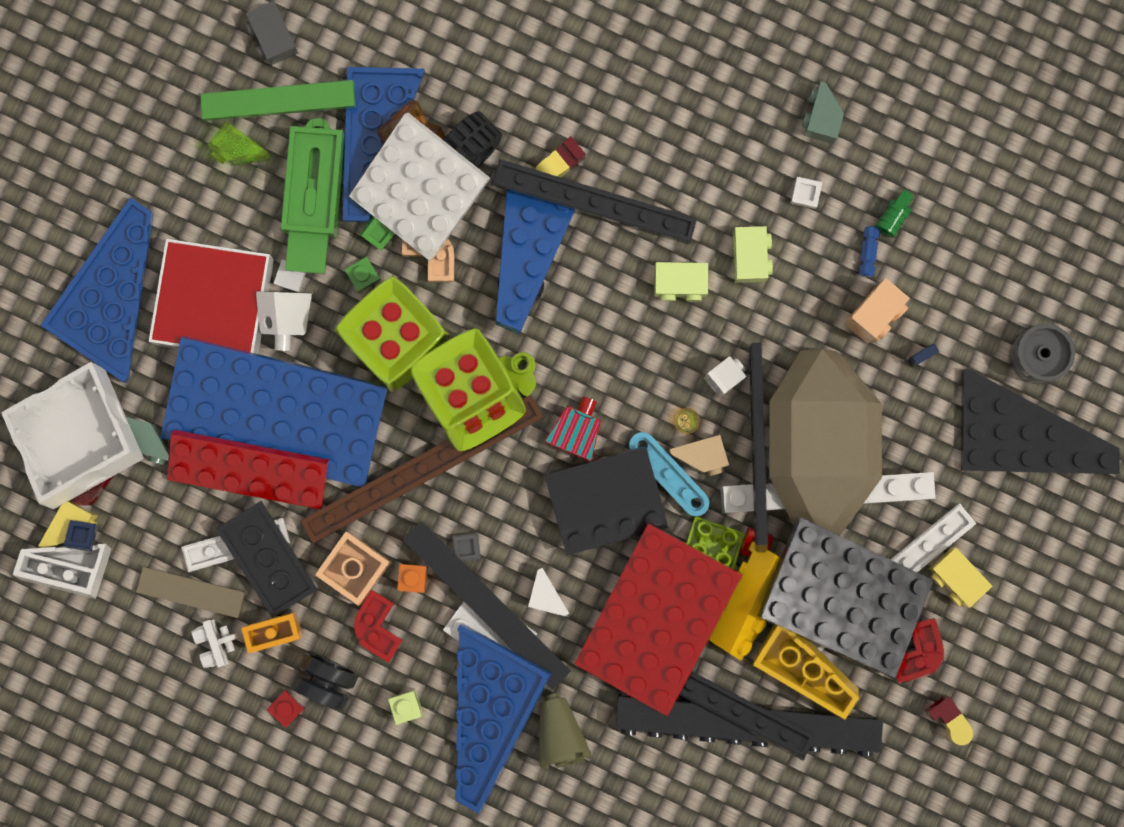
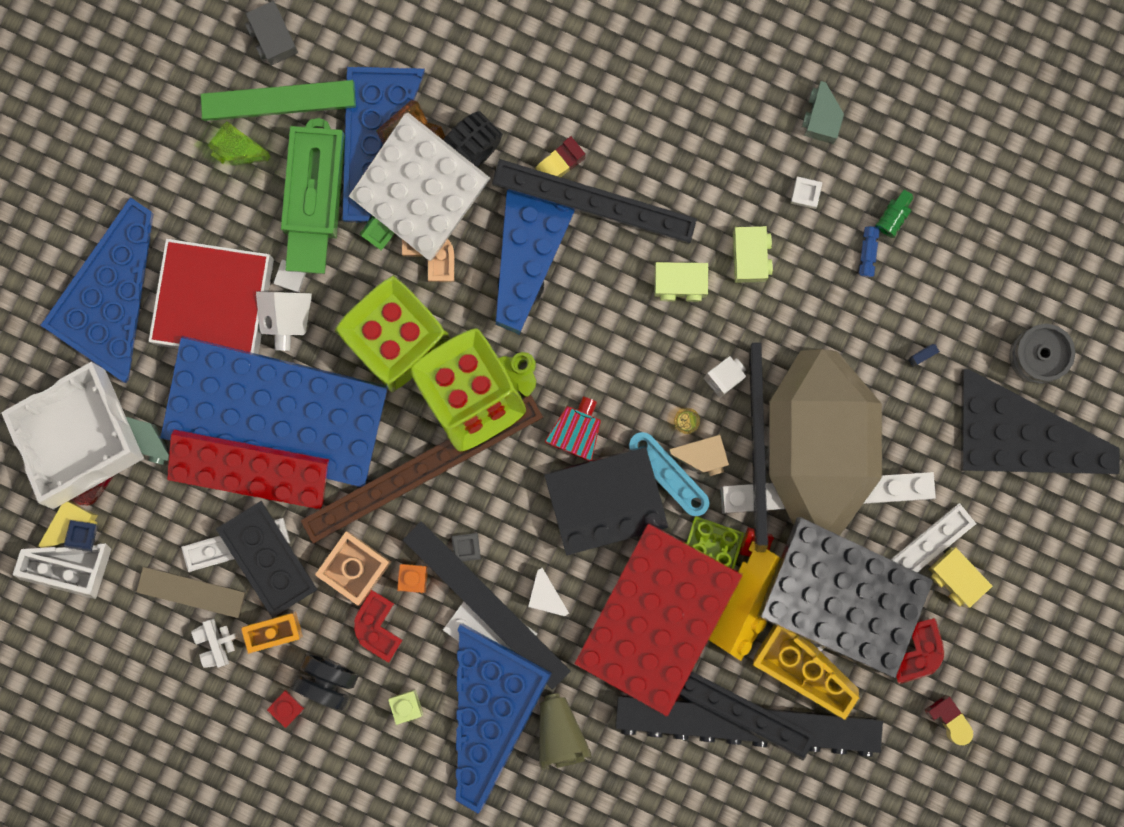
bright green plate [345,257,380,293] -> none
light nougat brick [844,278,910,344] -> none

